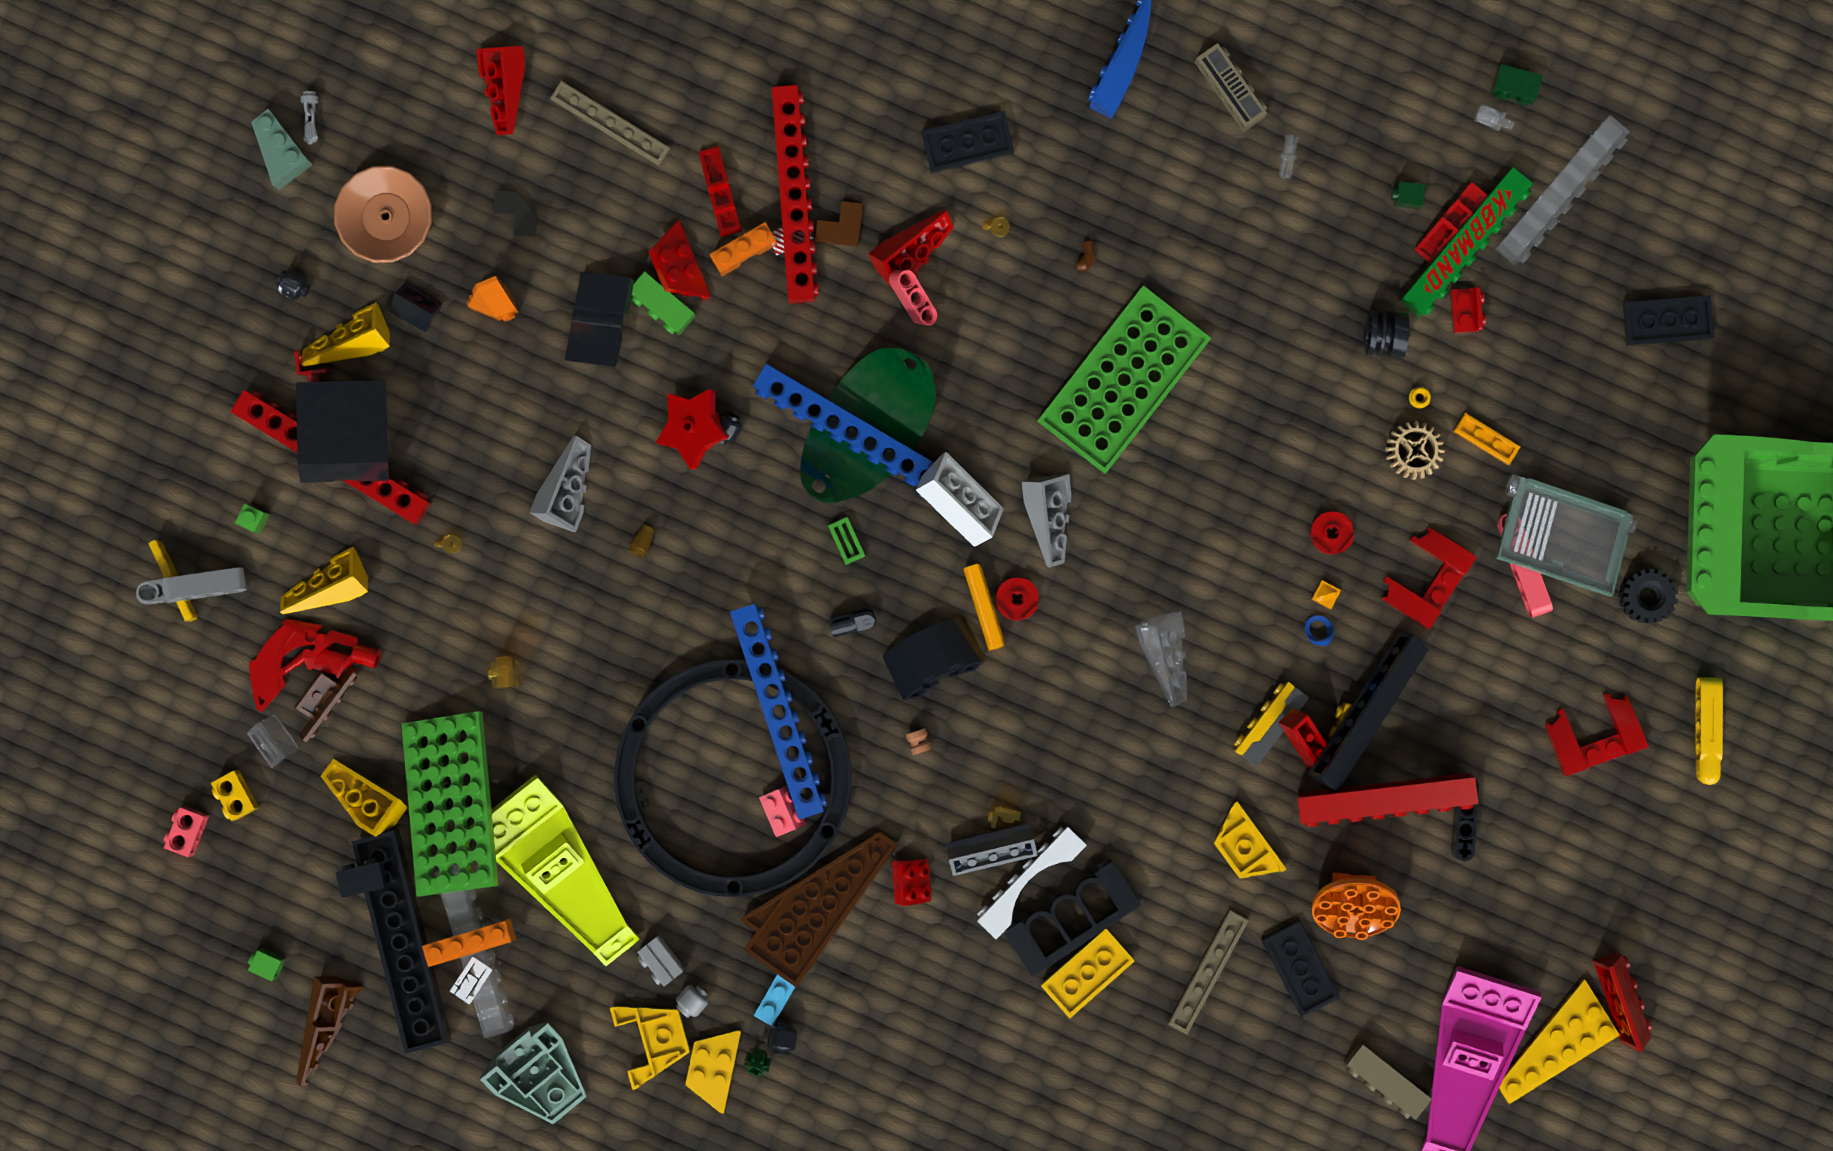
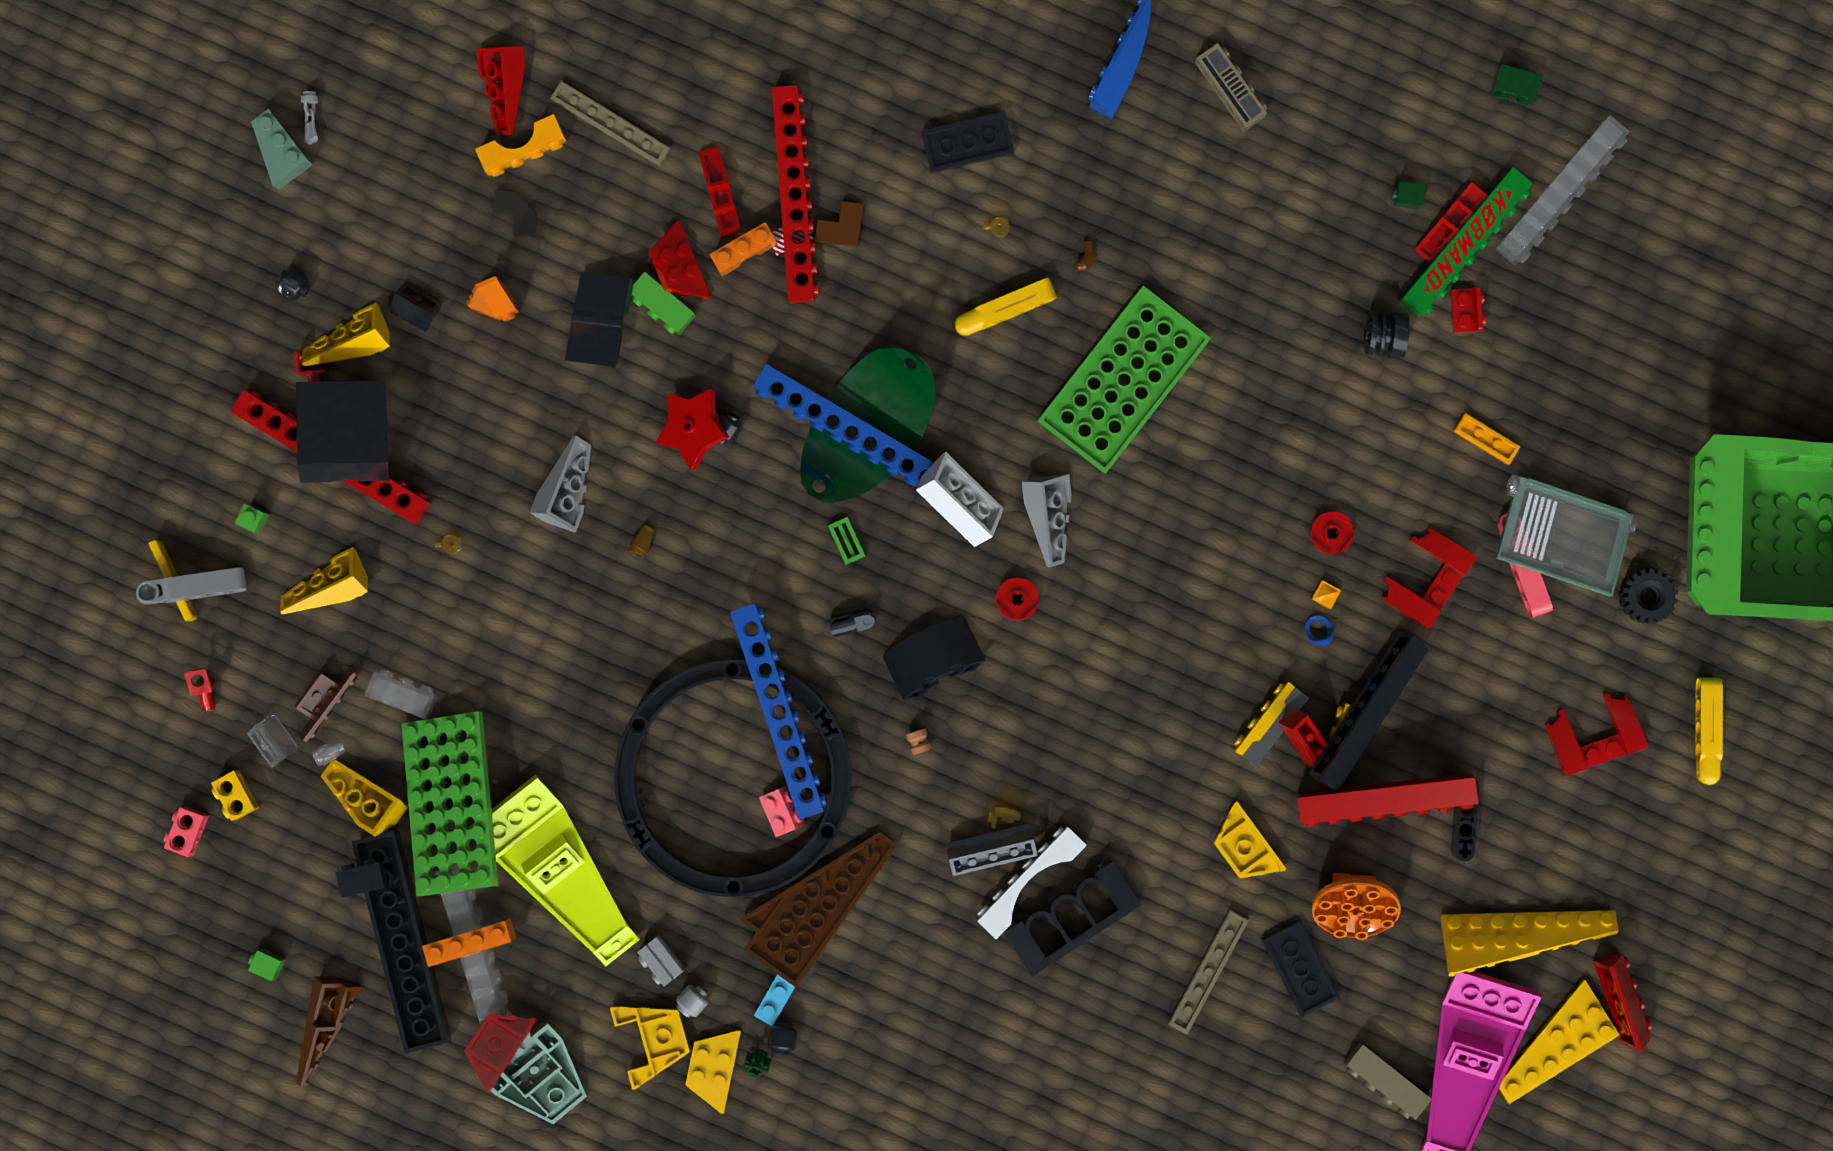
red piece [249,619,381,712] -> none
nougat dish [334,166,432,263] -> none
white sticker [450,957,492,1005] -> none
clear yellow brick [487,656,521,689] -> none
red wedge [868,209,954,292] -> none
coral beam [889,270,937,325] -> none
red bracket [892,859,931,906] -> none
light orange brick [963,564,1006,651] -> none
yellow plate [1041,929,1134,1019] -> none
clear wedge [1135,611,1187,707] -> none
clear axle [1279,135,1299,179] -> none
tan gear [1385,421,1445,480] -> none
yellow plate [1409,387,1431,408] -> none
clear hinge [1474,103,1515,131] -> none
black plate [1623,295,1715,346] -> none
none -> red bracket [185,668,217,712]
none -> clear cone [311,740,346,767]
none -> clear brick [364,669,438,719]
none -> red wing [464,1013,537,1093]
none -> light orange arch [475,114,567,177]
none -> yellow piece [955,278,1058,336]
none -> yellow wing [1440,910,1619,976]

